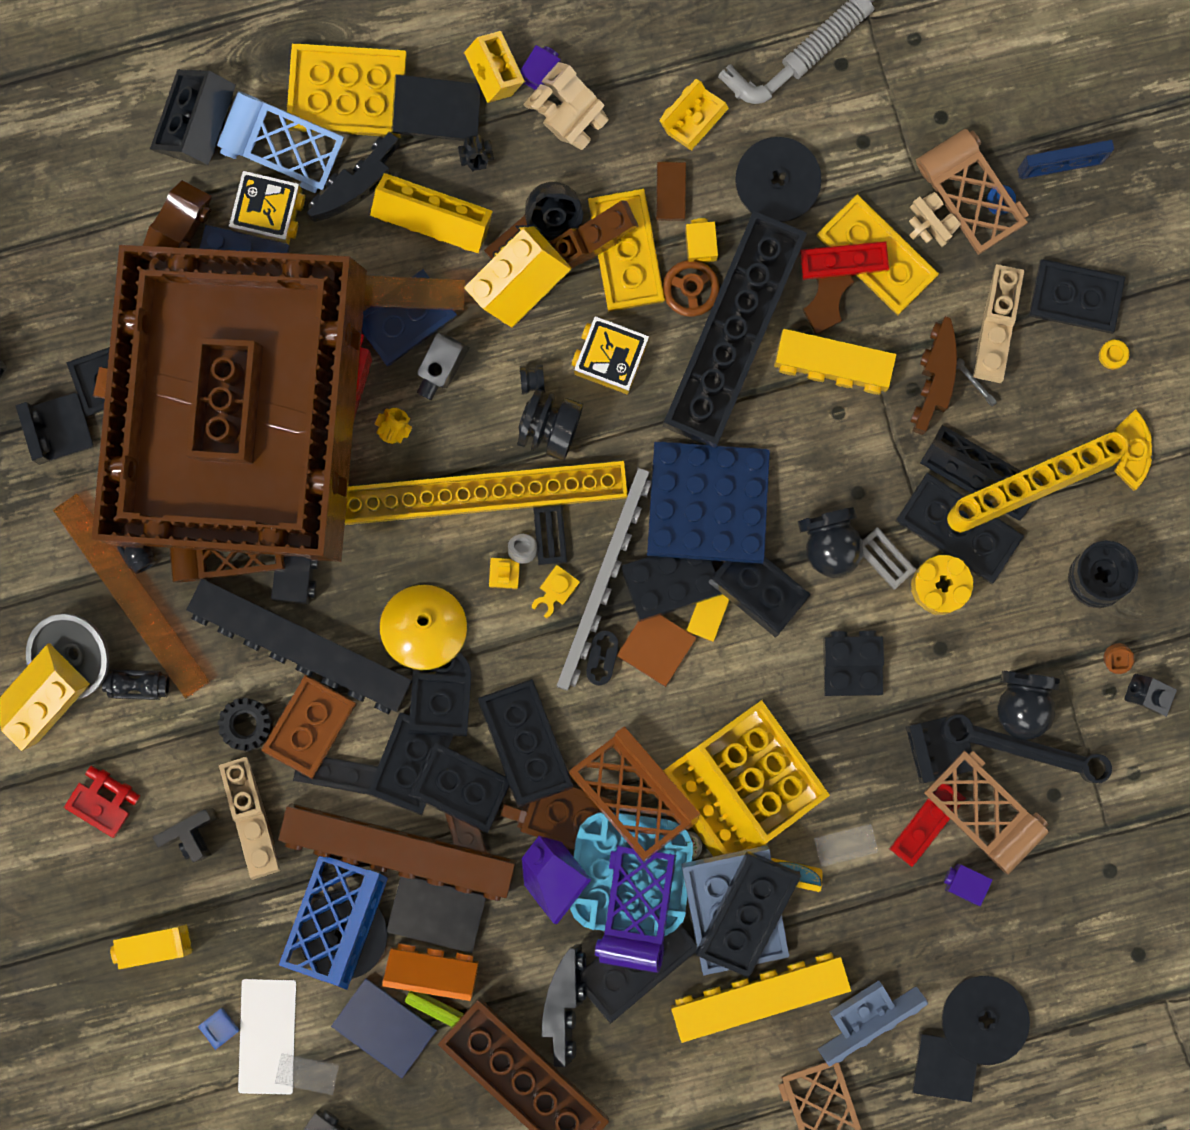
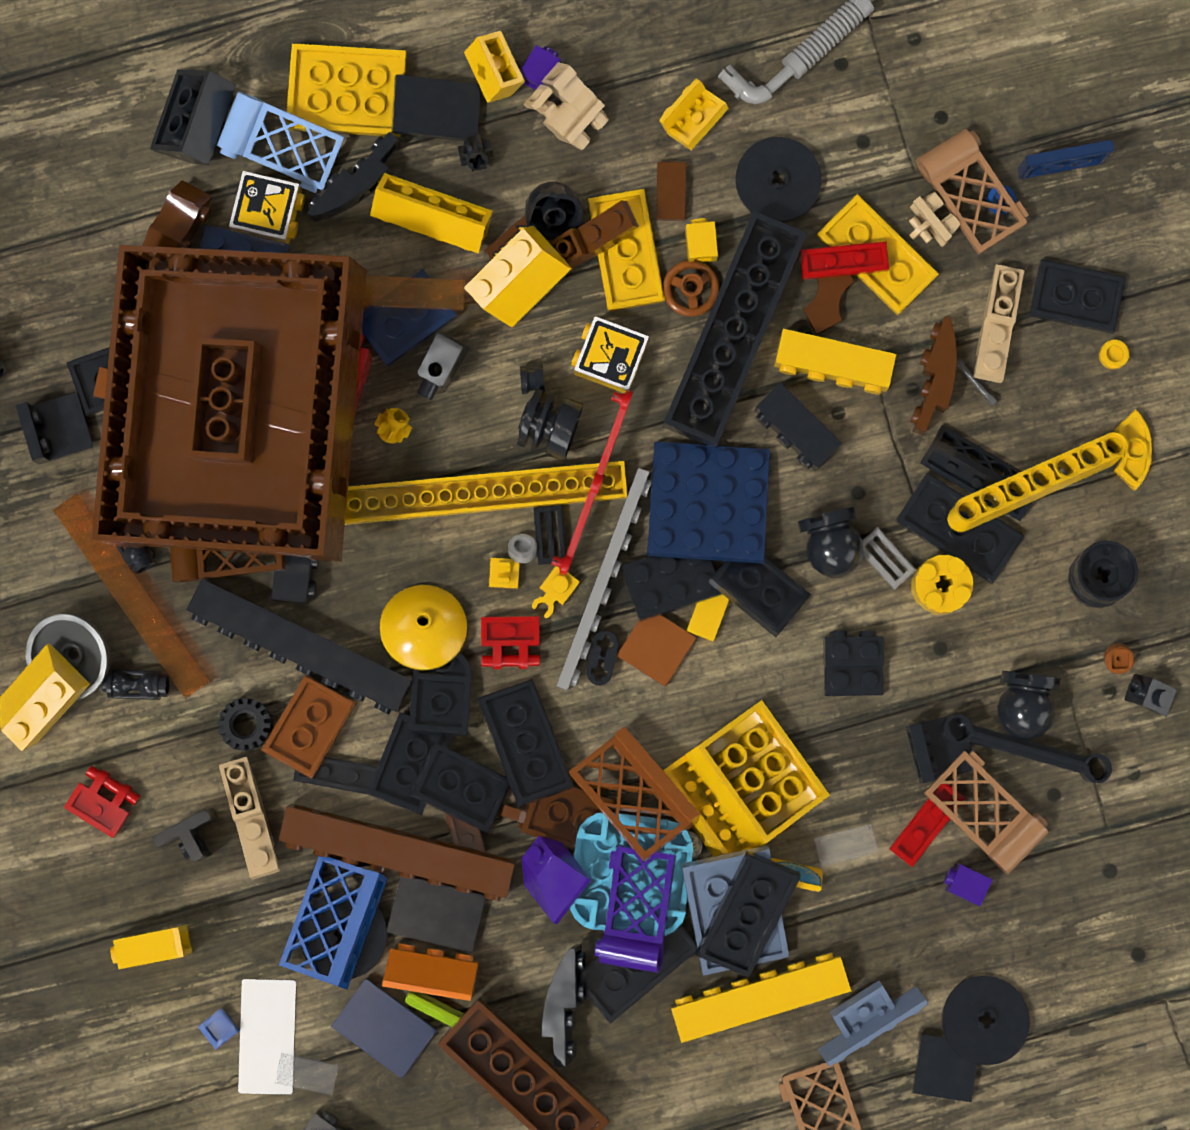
none -> red plate [481,616,540,670]
none -> piece [551,389,634,576]
none -> black brick [754,383,842,472]

